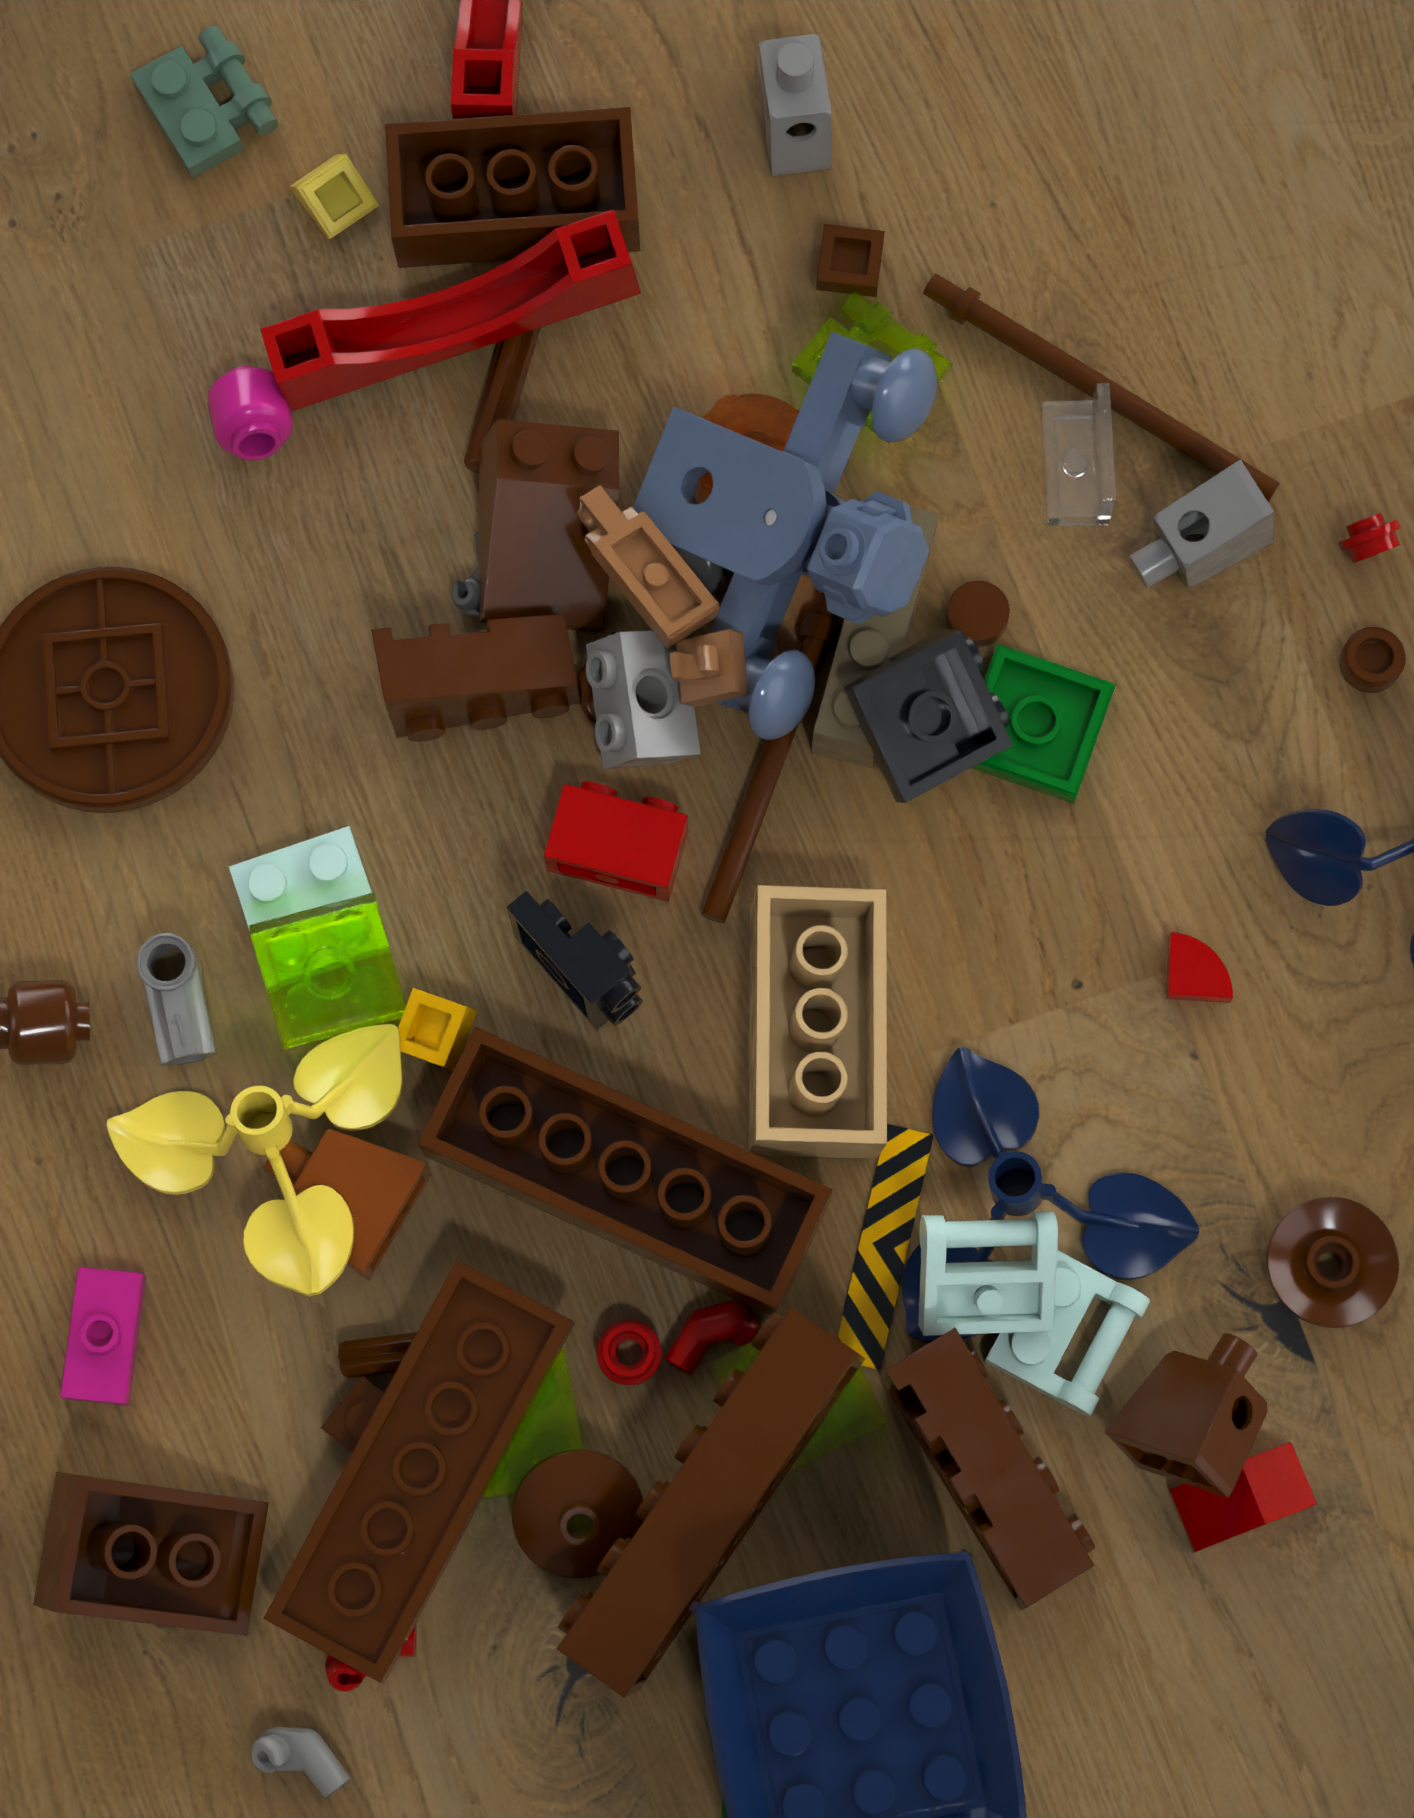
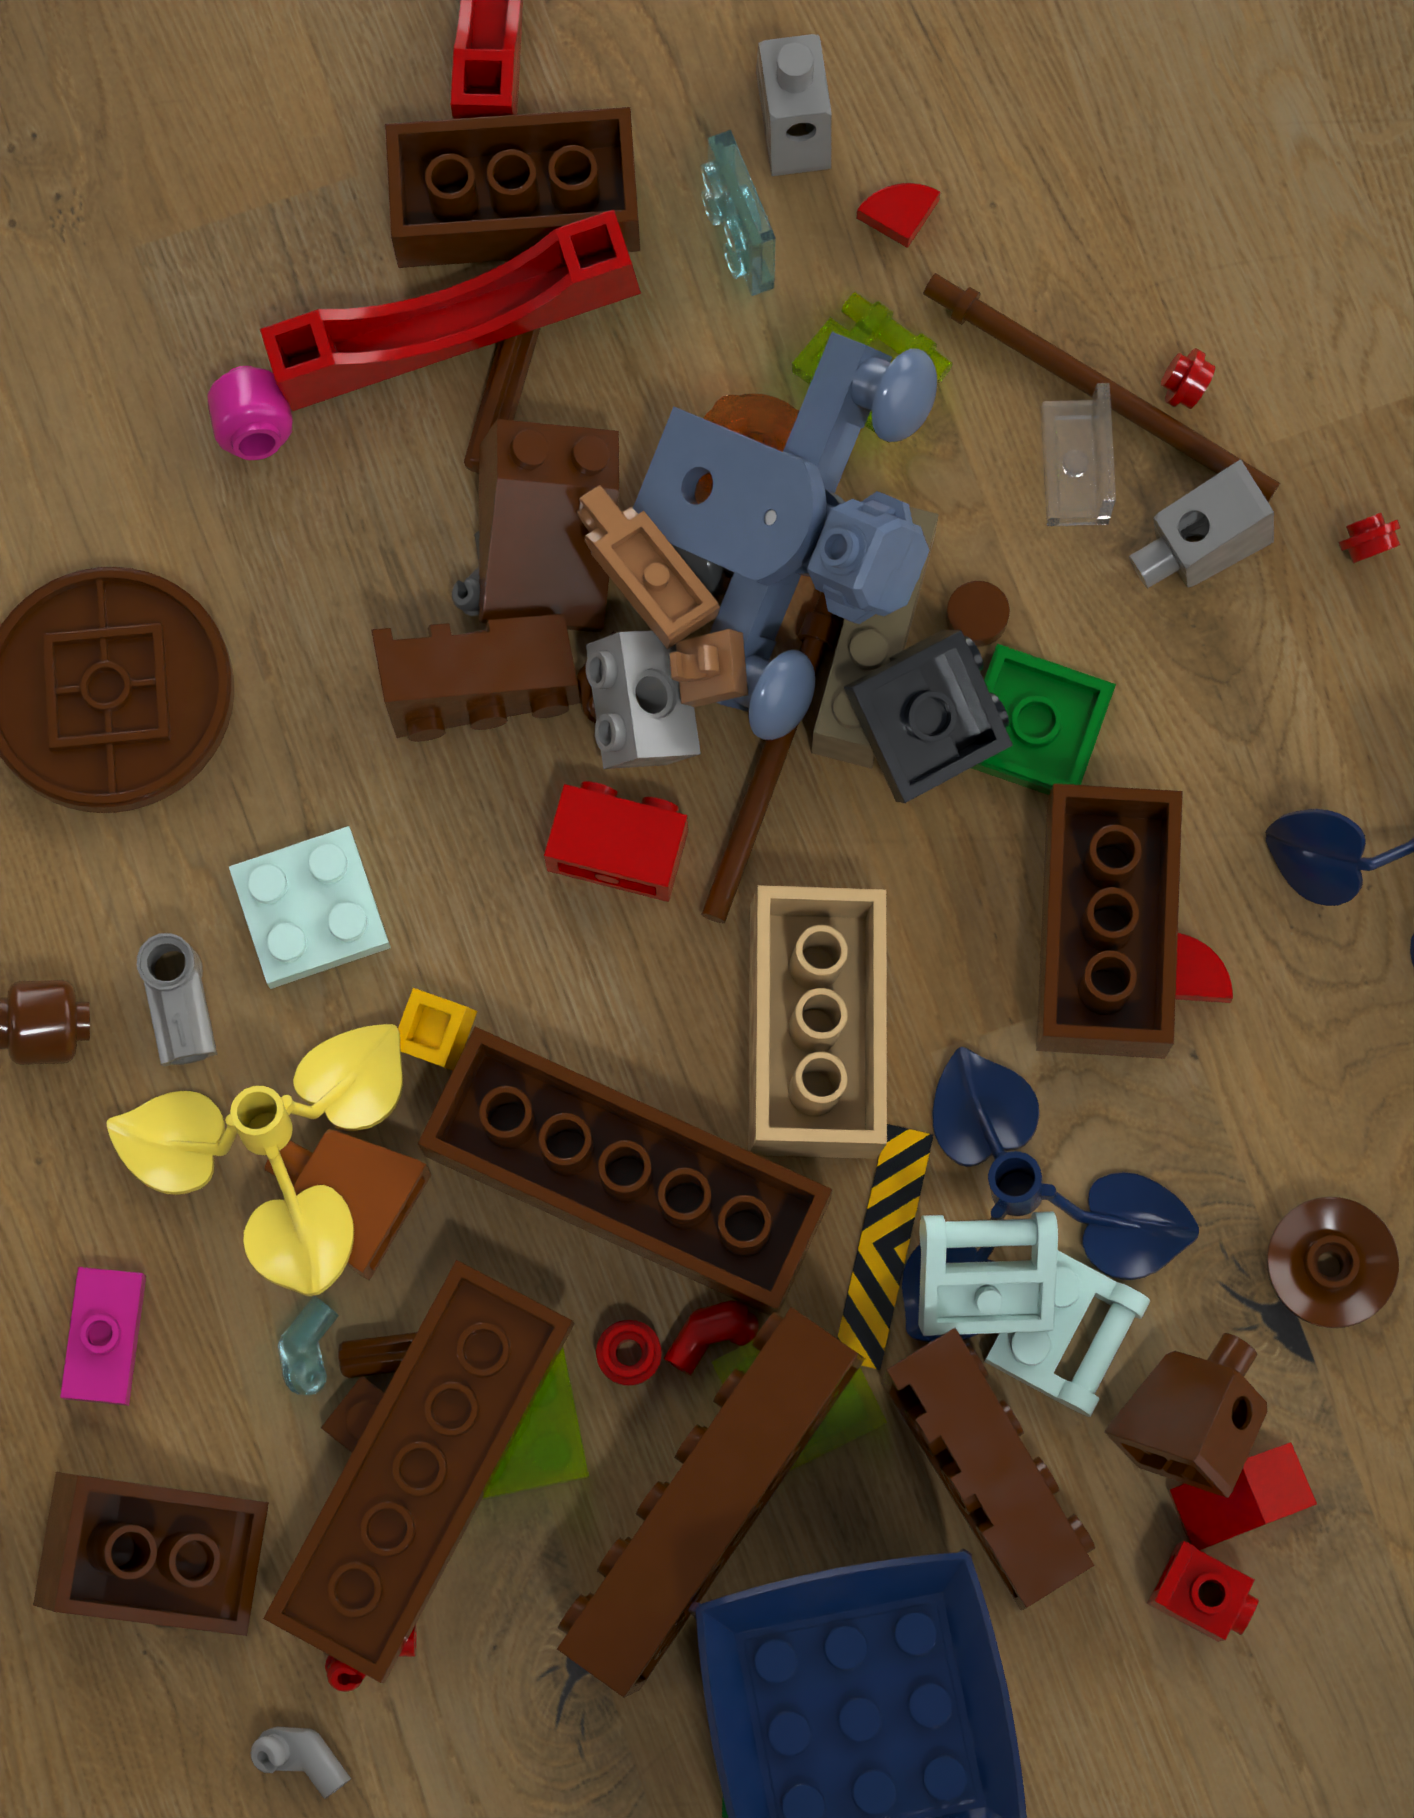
sand green plate [130,26,278,179] -> none
clear neon green plate [249,892,406,1049] -> none
light yellow slope [290,154,379,239] -> none
black plate [506,891,643,1030] -> none
reddish brown dish [512,1449,644,1578] -> none
reddish brown plate [816,224,885,297] -> none
reddish brown tile [1339,627,1406,693] -> none
none -> clear light blue arm [277,1296,339,1395]
none -> clear light blue plate [701,130,776,296]
none -> red tile [856,183,940,248]
none -> reddish brown brick [1036,783,1183,1059]
none -> red brick [1147,1541,1259,1642]
none -> red plate [1161,348,1215,409]

